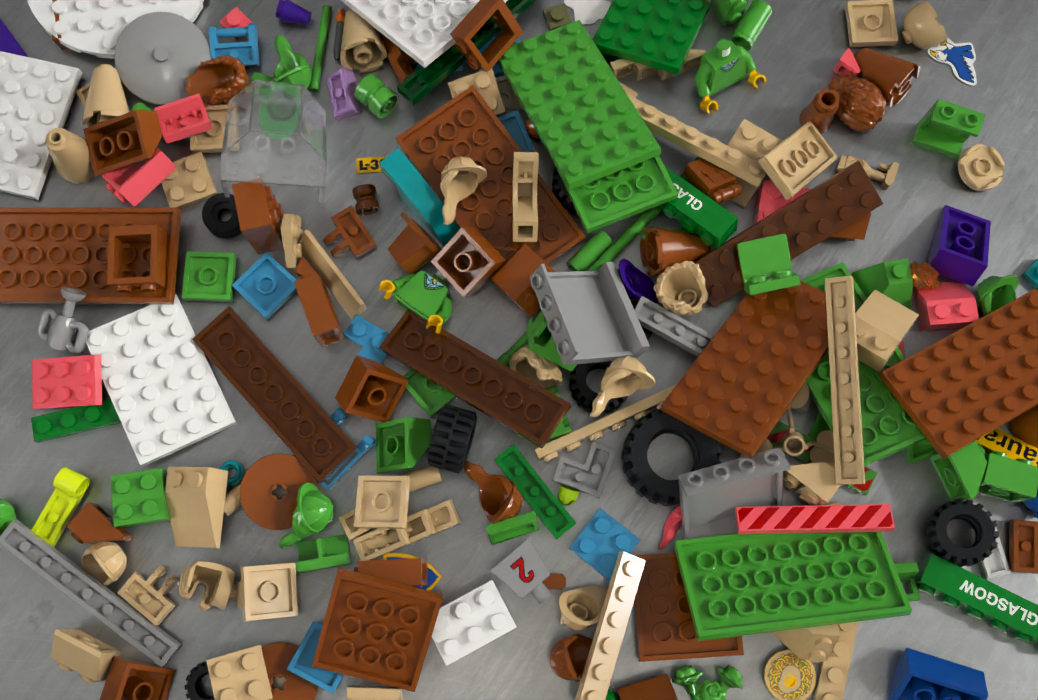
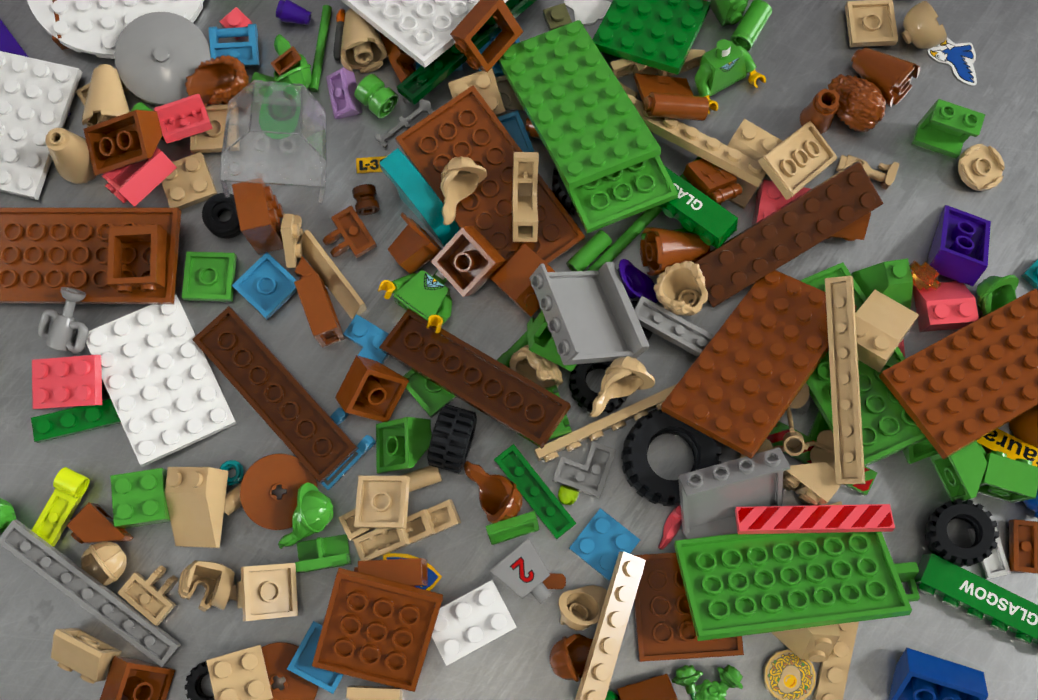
bright green bracket [736,233,801,295] -> none
coral slope [833,48,861,77] -> none
none -> dark orange piece [271,46,302,76]
none -> light grey piece [374,98,434,148]
none -> dark orange door [634,73,709,121]

